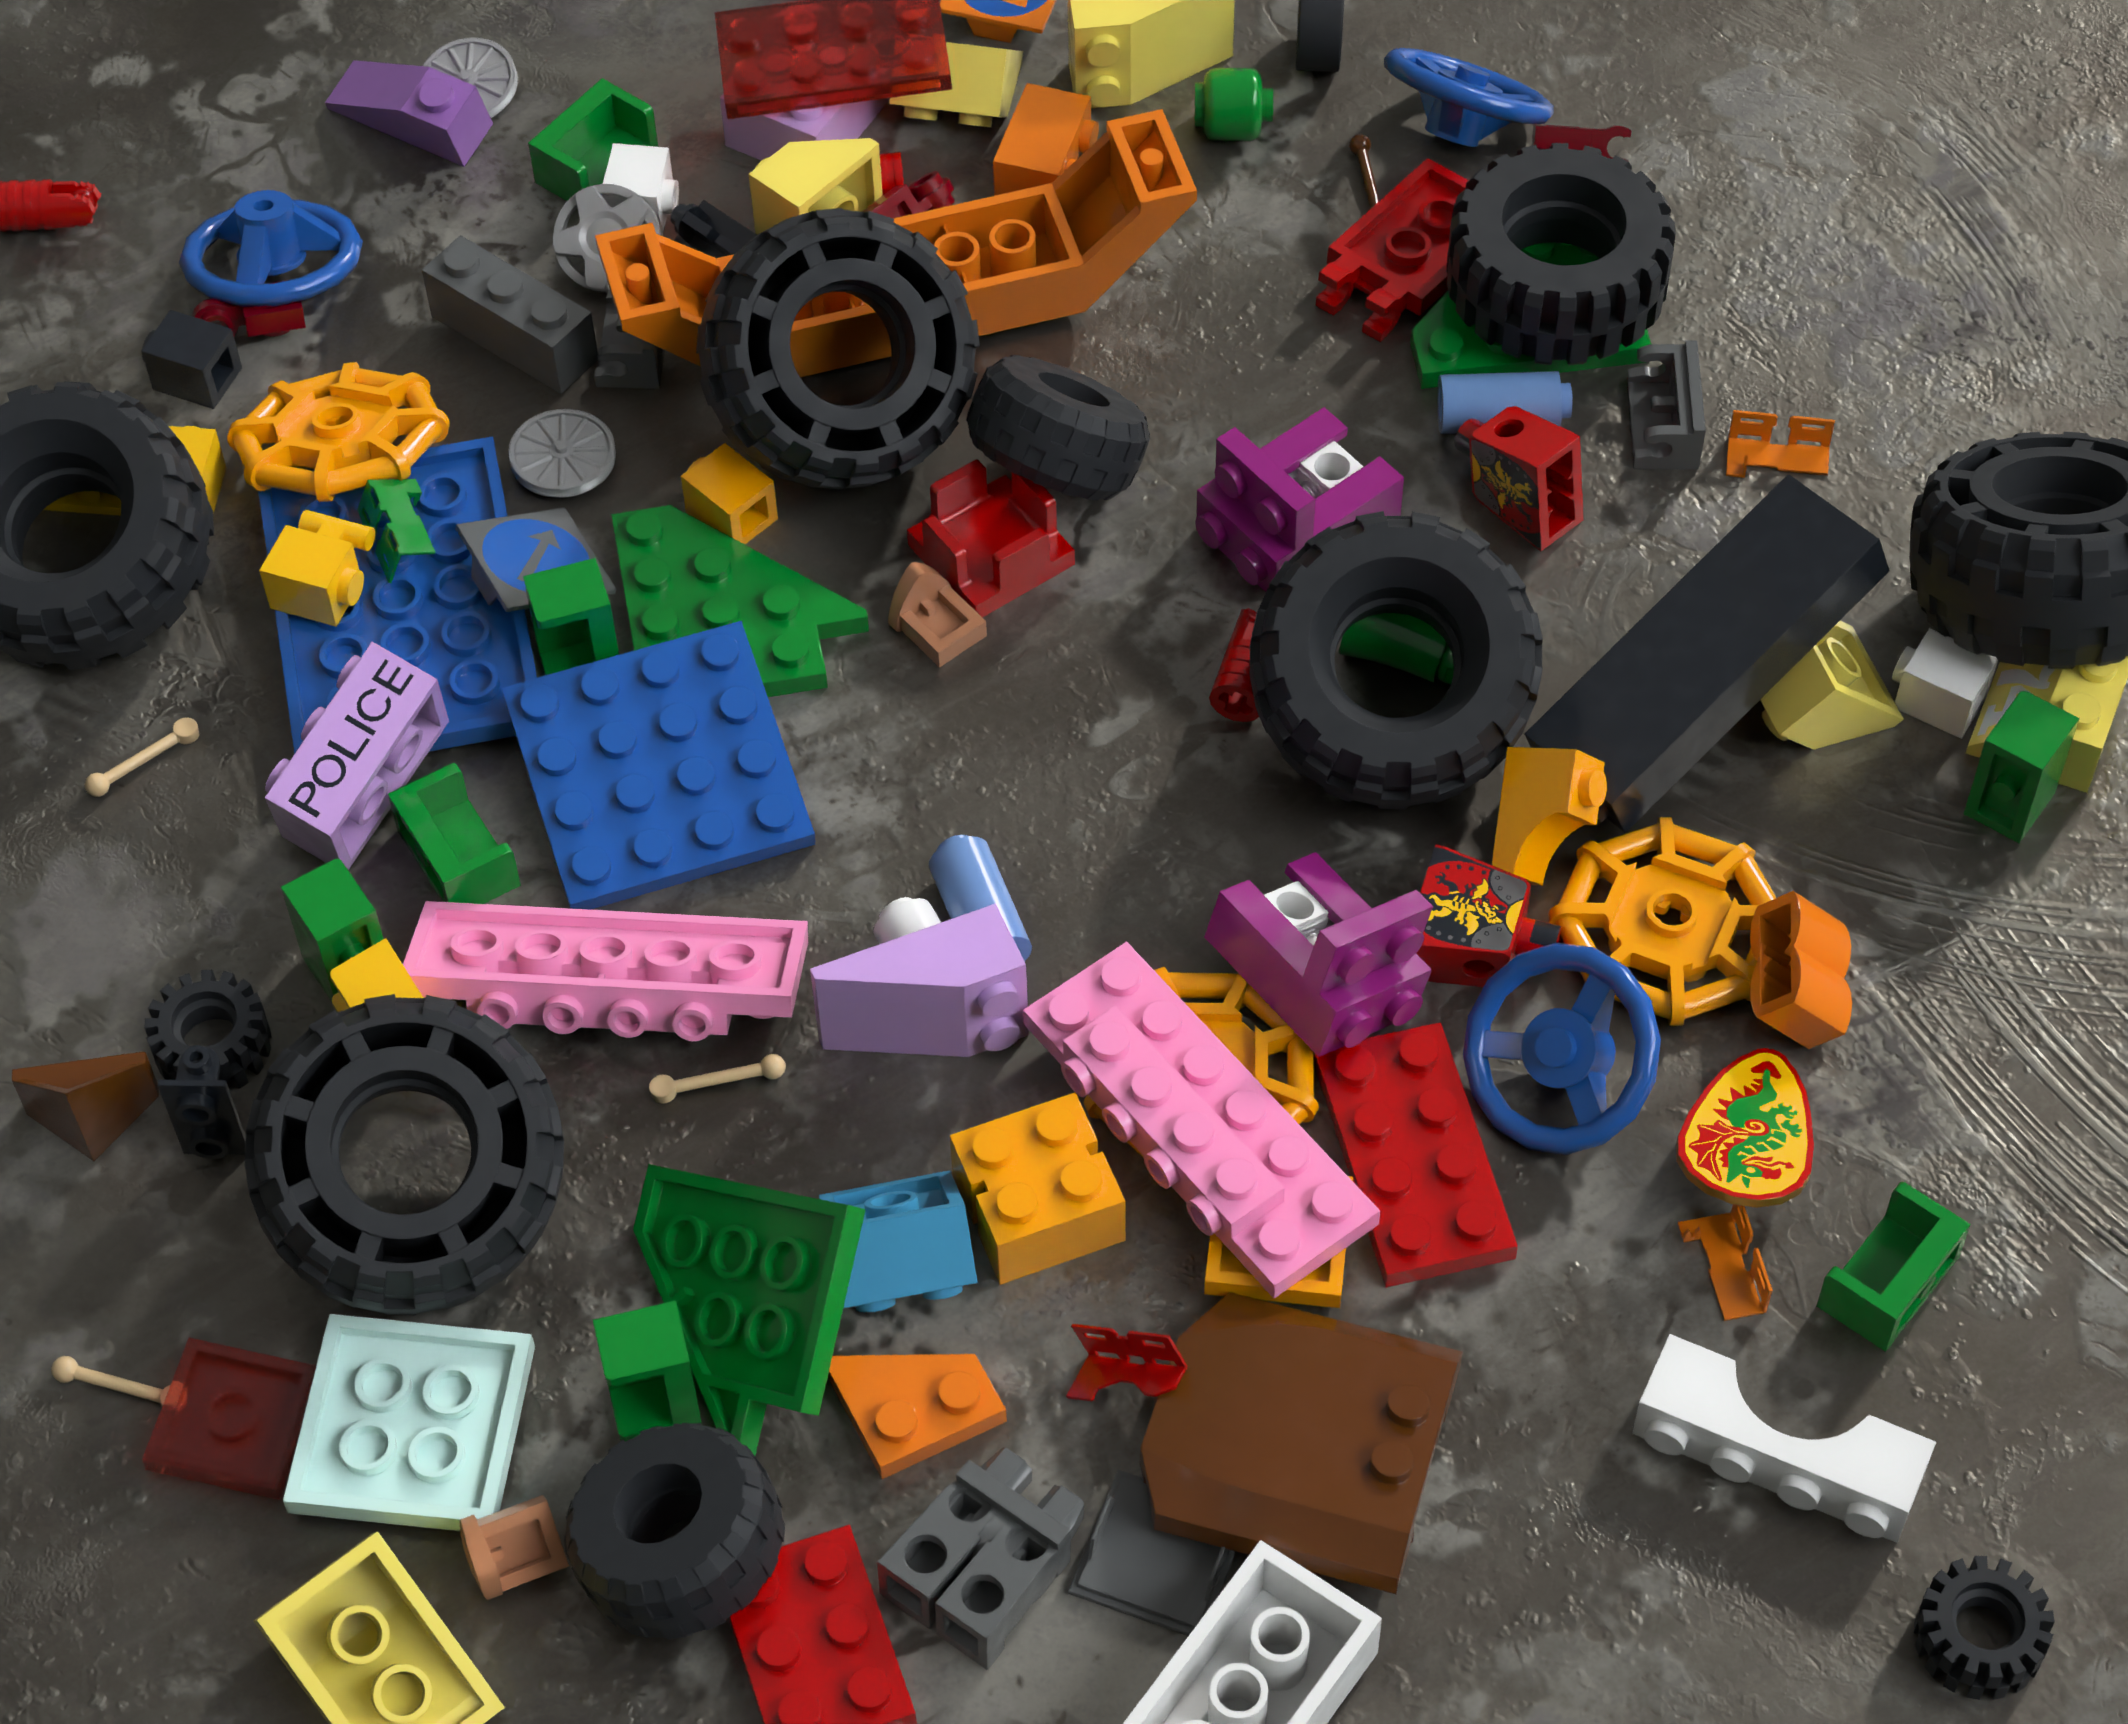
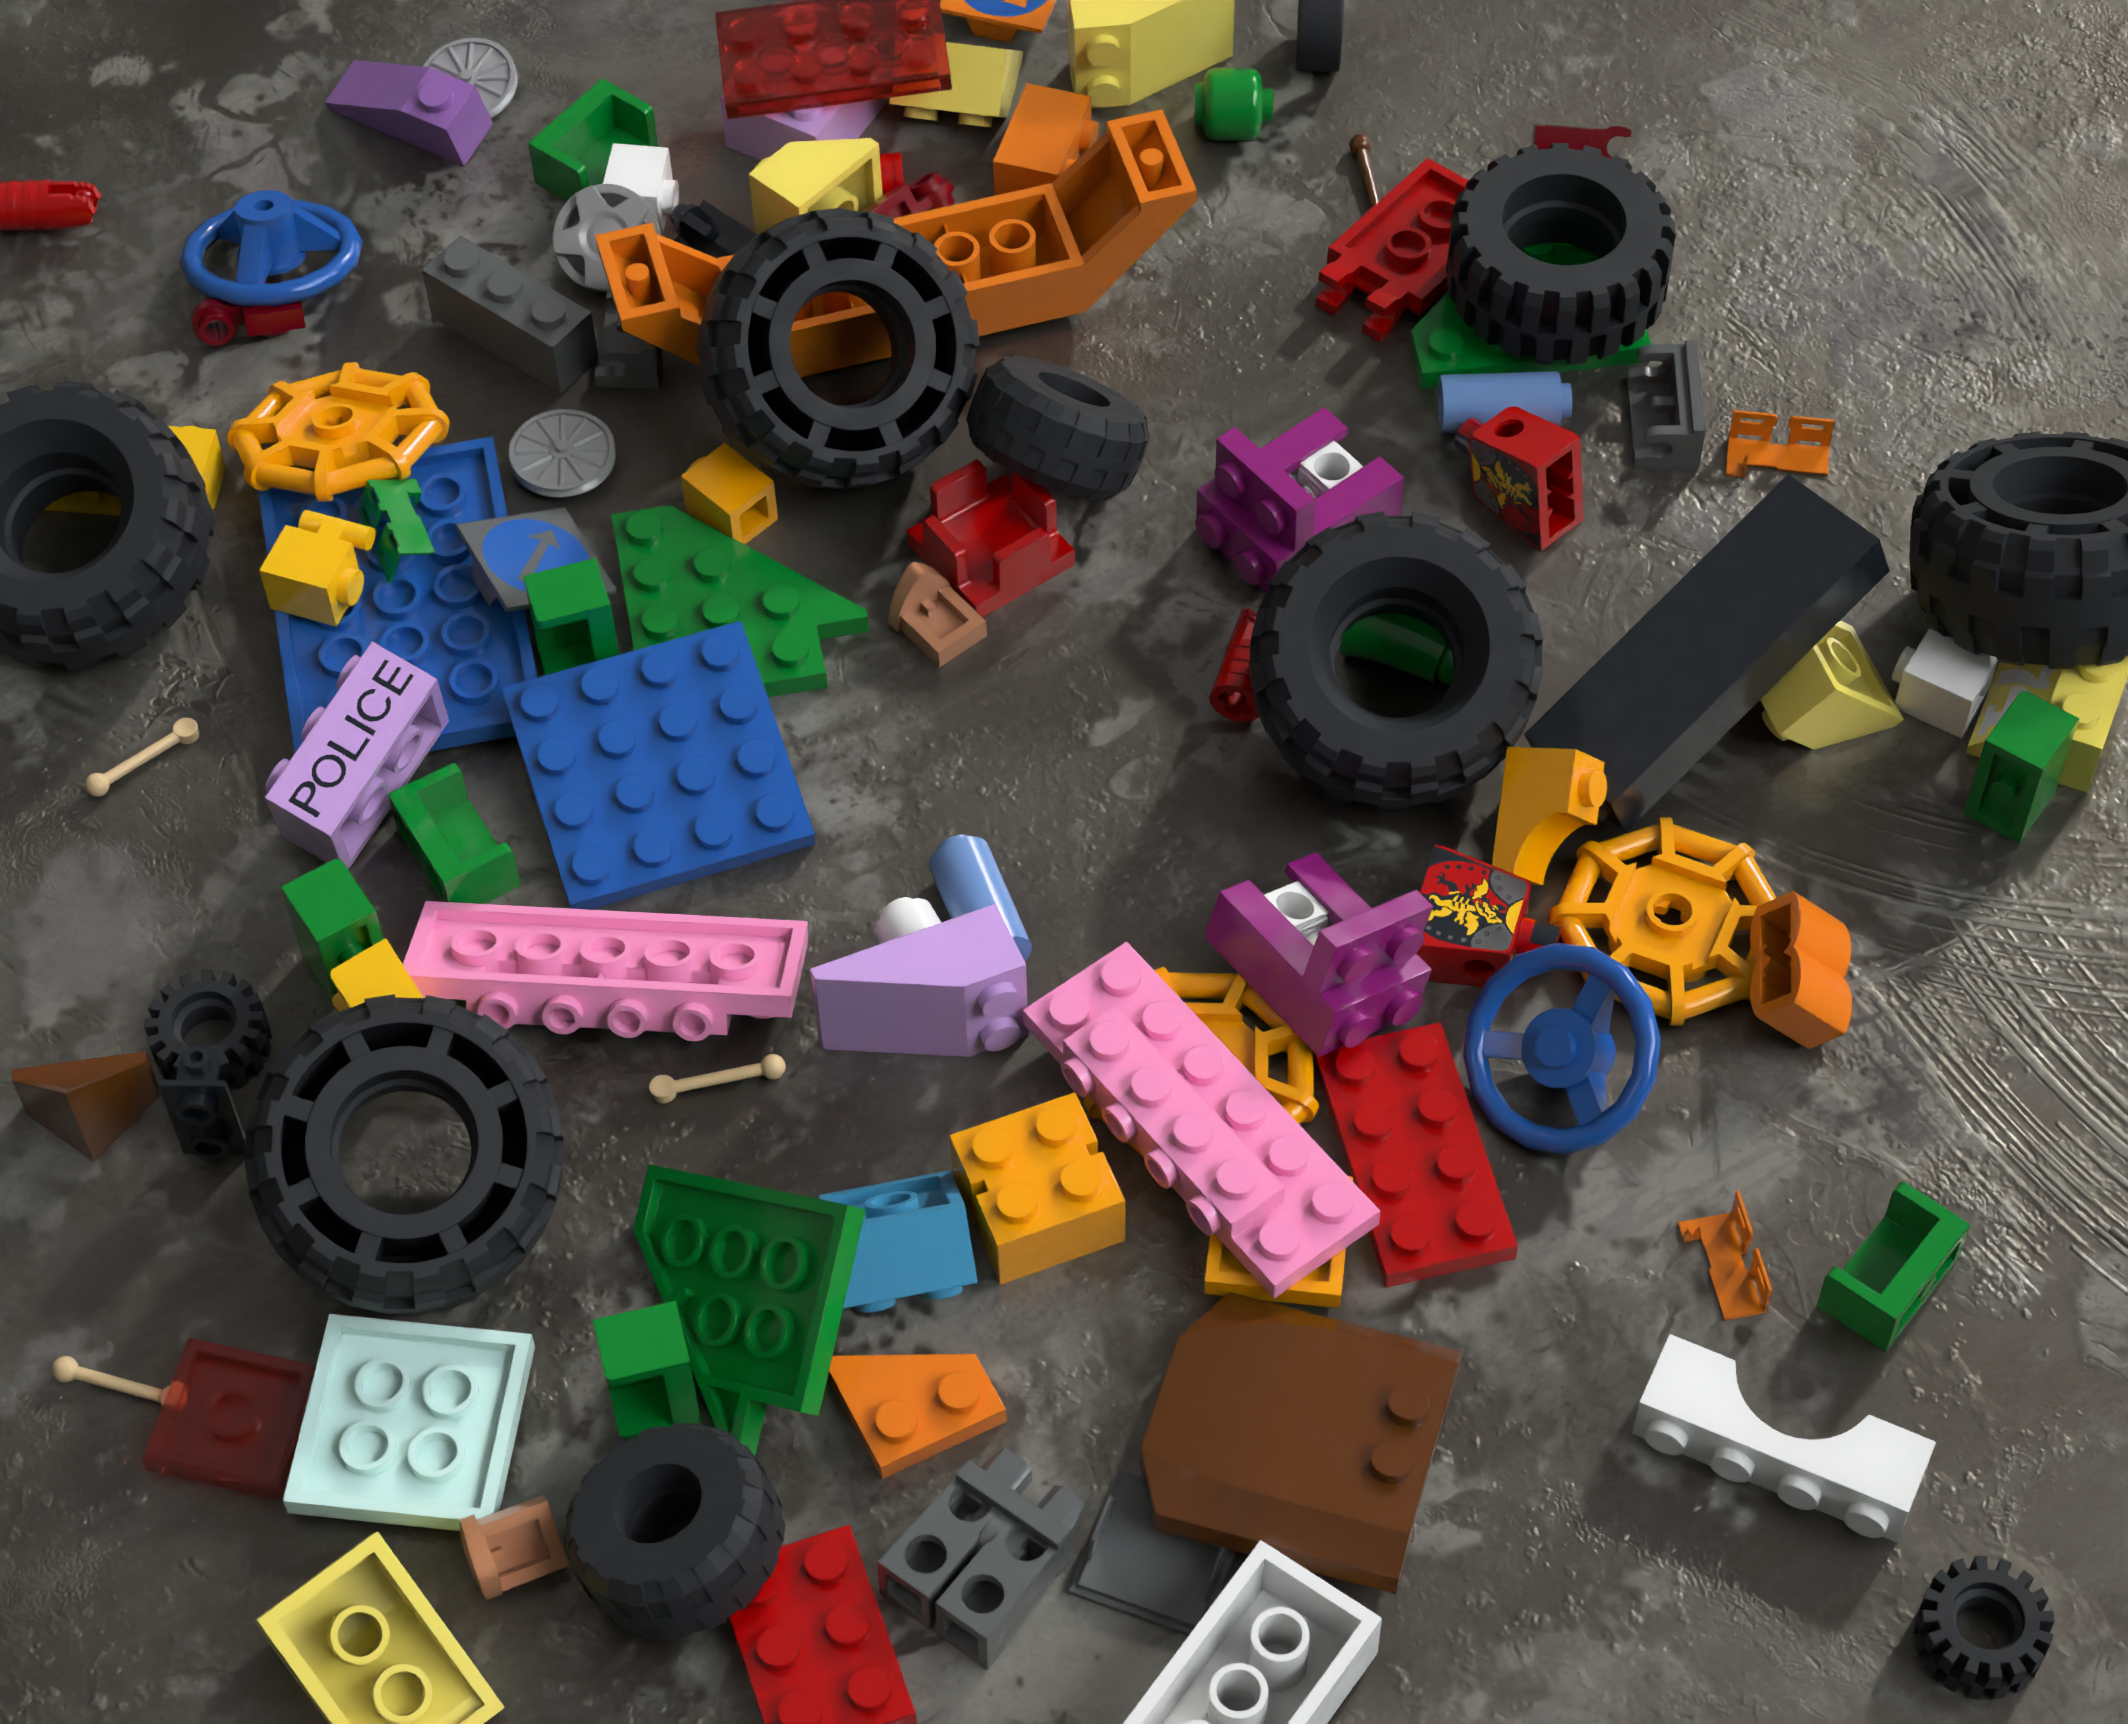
black brick [141,310,242,409] -> none
red piece [1066,1324,1188,1402] -> none
blue piece [1384,48,1554,147] -> none
shield [1676,1048,1814,1208] -> none

